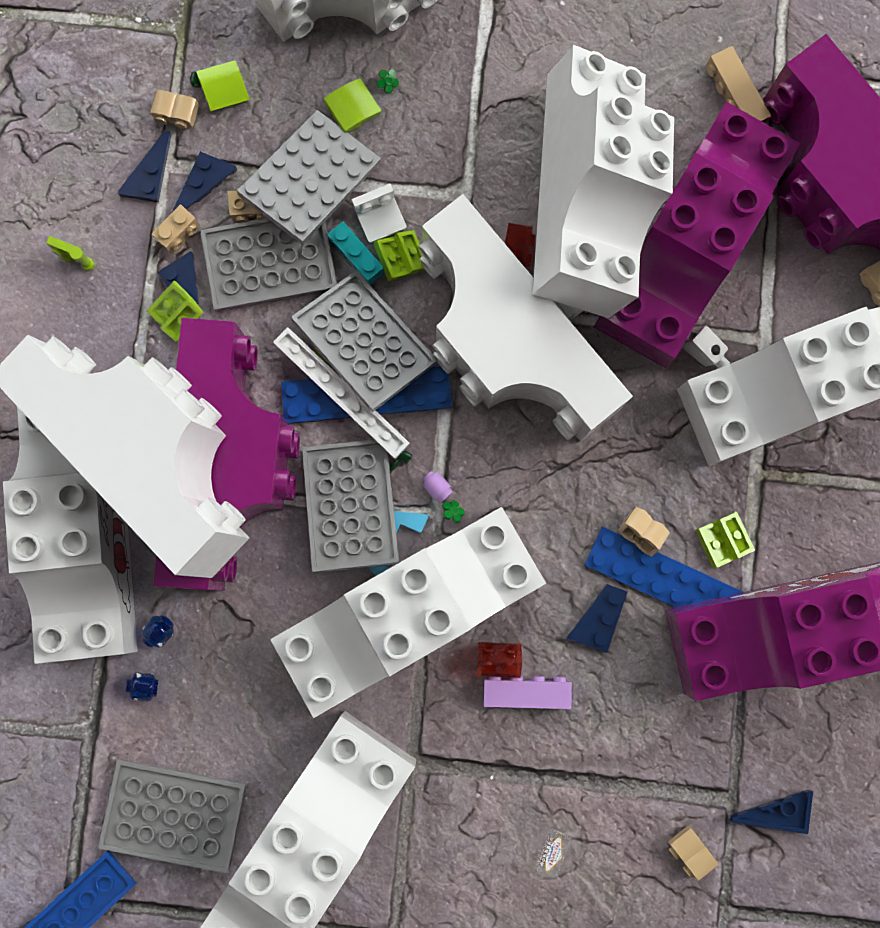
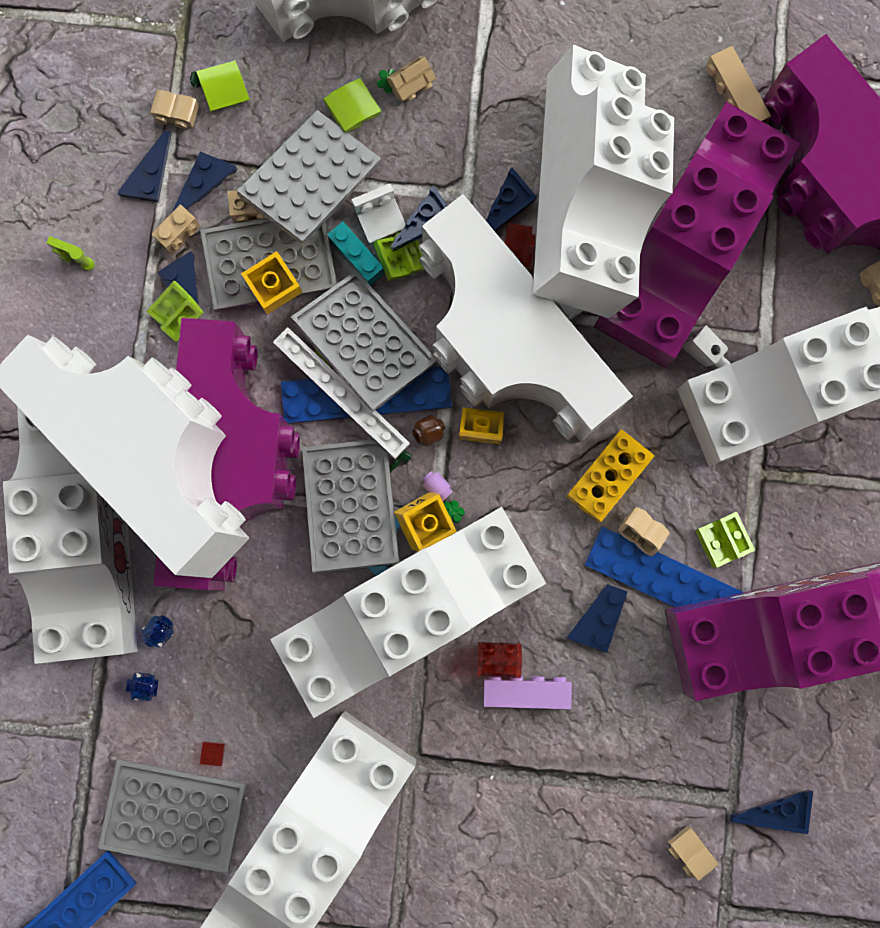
clear tile [535,829,572,880] -> none
none -> clear red tile [200,741,225,766]
none -> yellow brick [241,251,303,315]
none -> tan brick [386,56,436,102]
none -> dark blue wing [390,186,448,252]
none -> yellow brick [394,492,457,552]
none -> reddish brown head [412,415,445,446]
none -> yellow slope [459,407,504,445]
none -> dark blue wing [486,168,537,232]
none -> yellow brick [565,429,655,523]

